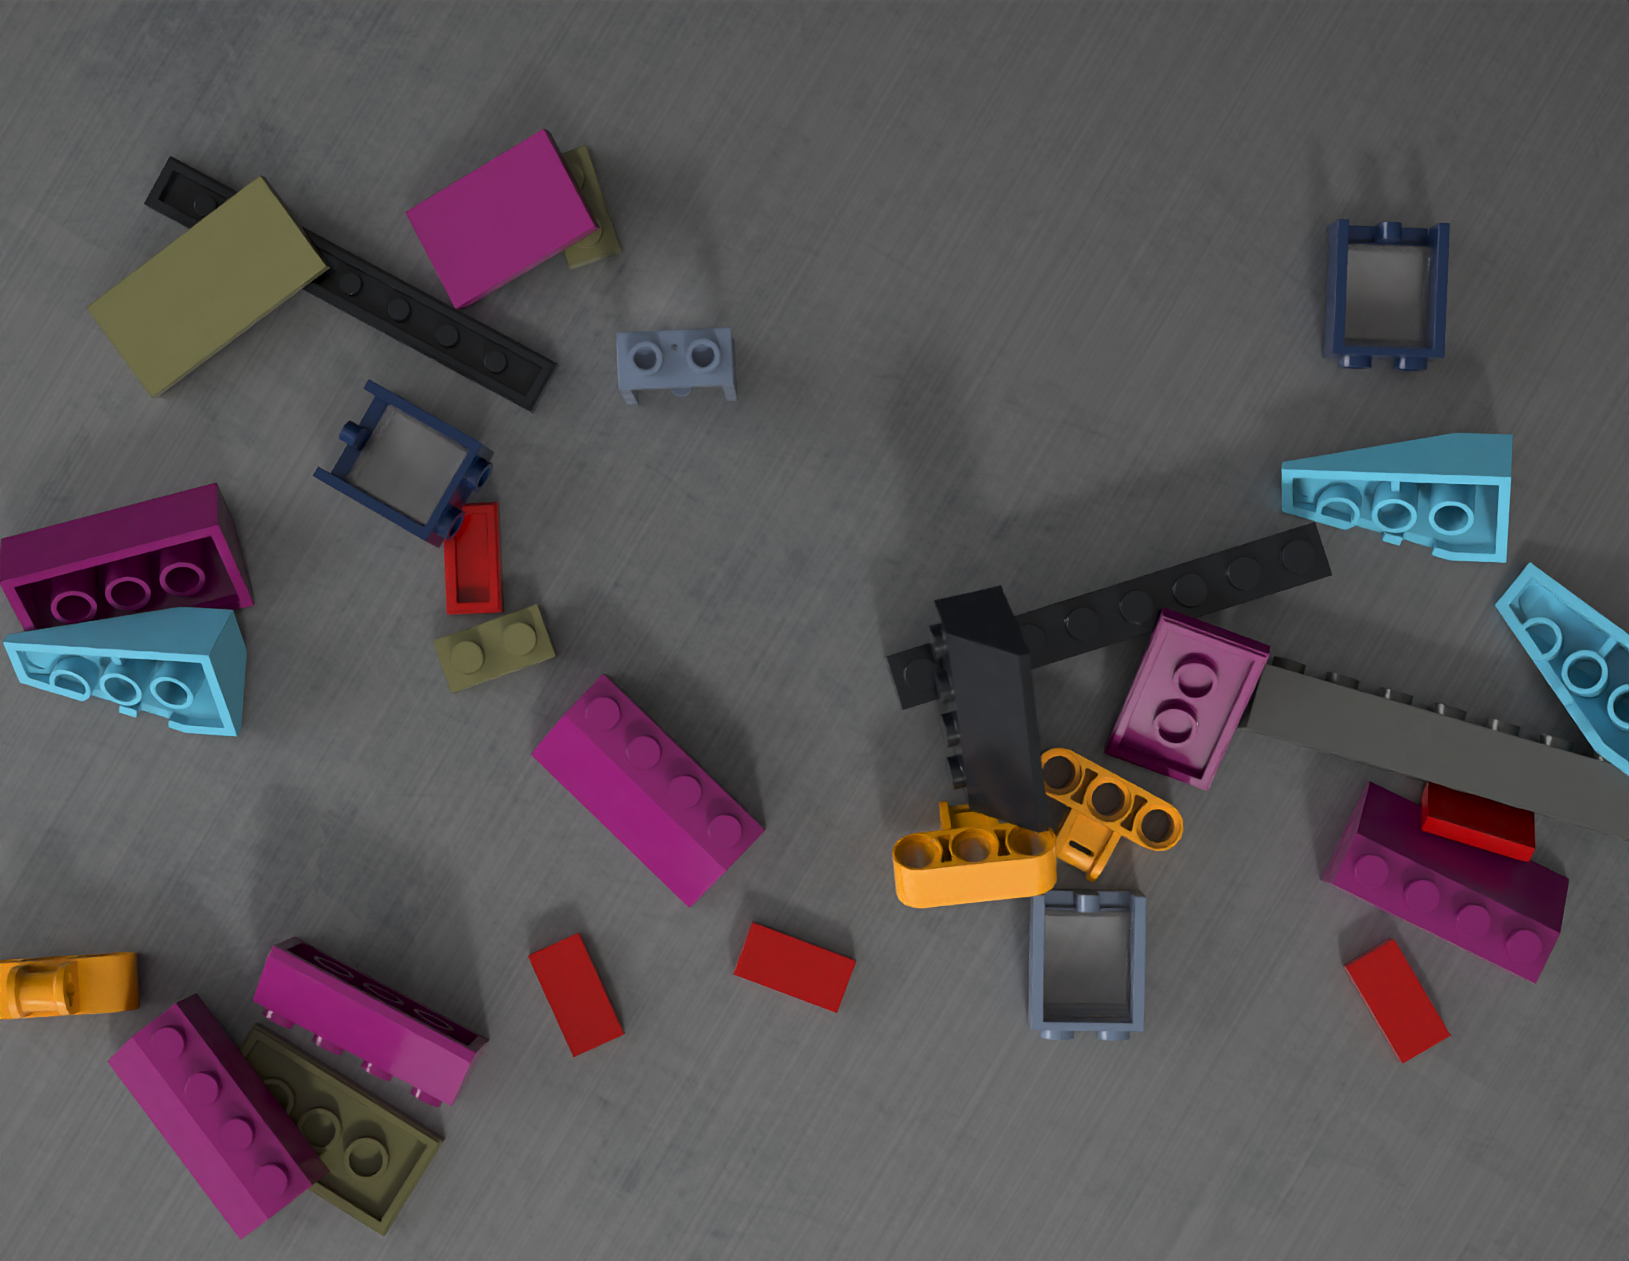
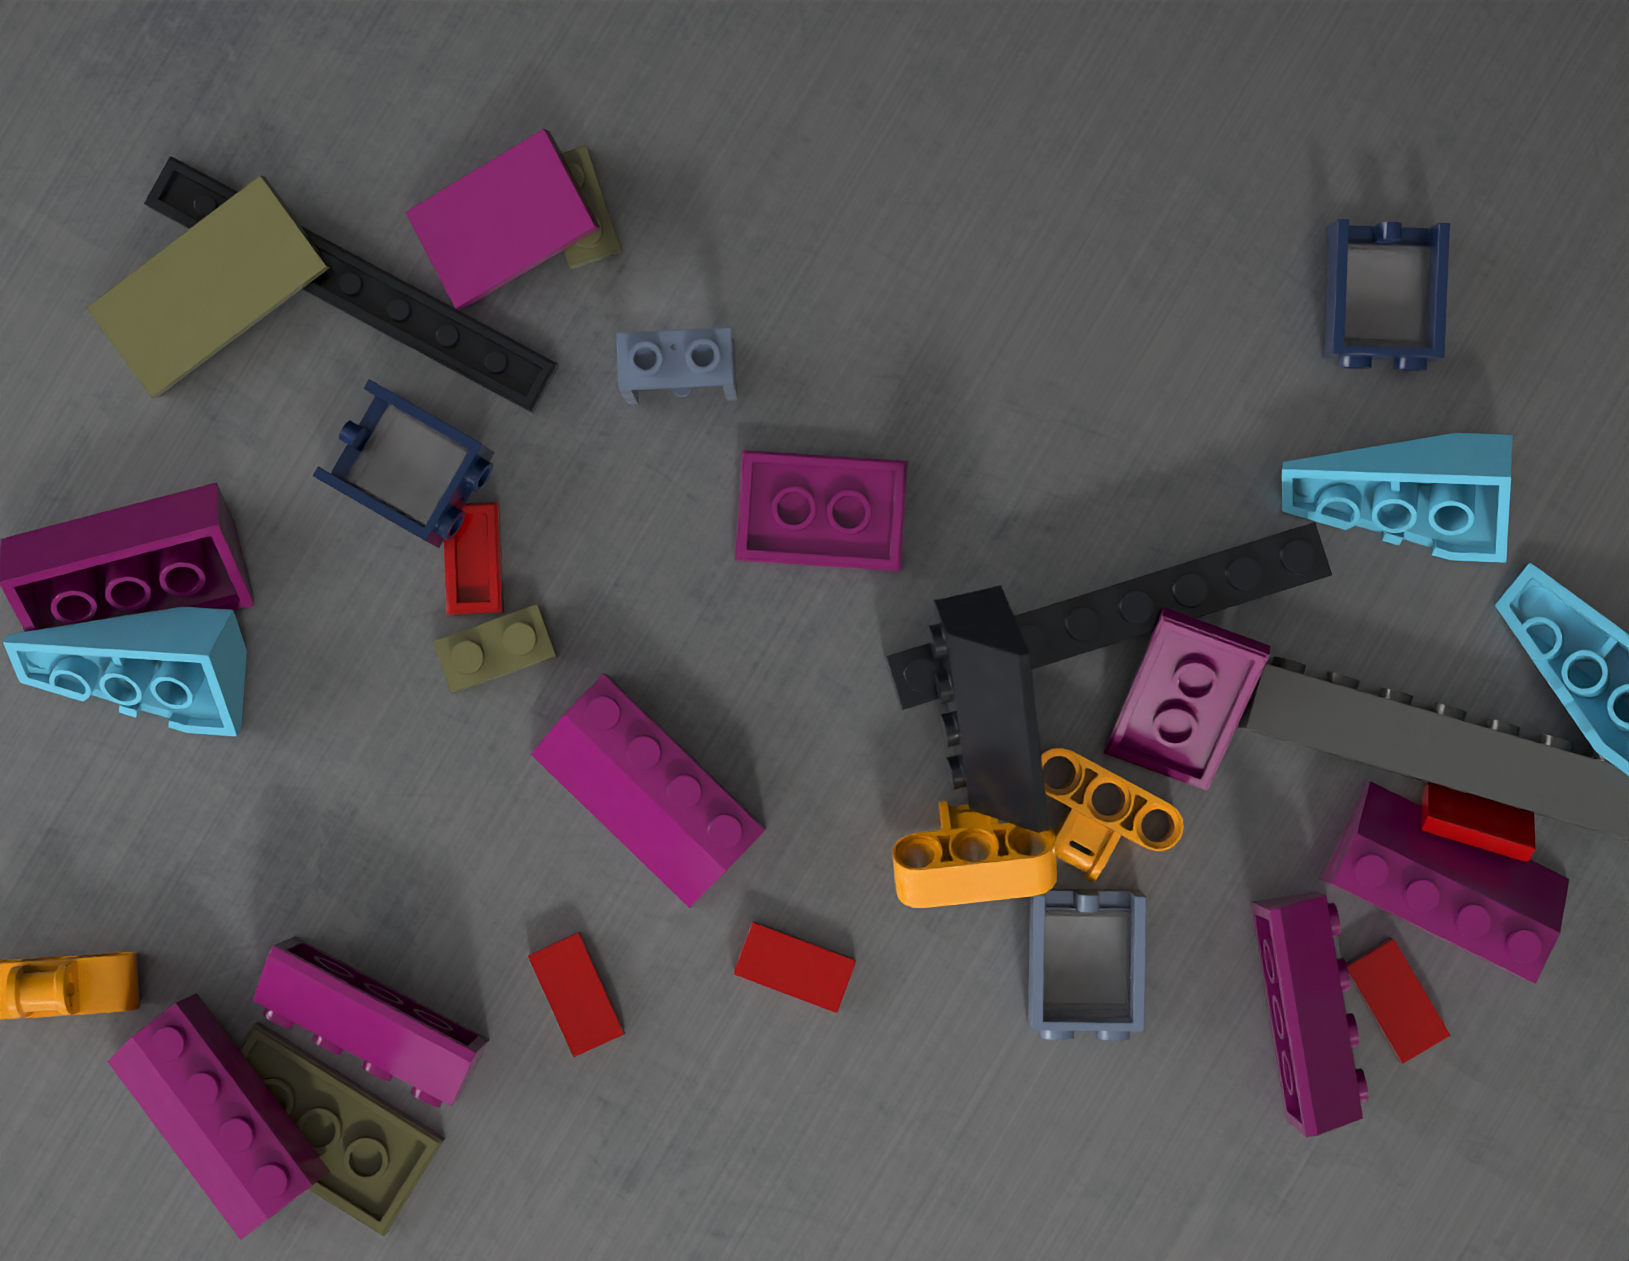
none -> magenta tile [735,450,908,572]
none -> magenta slope [1251,892,1368,1138]

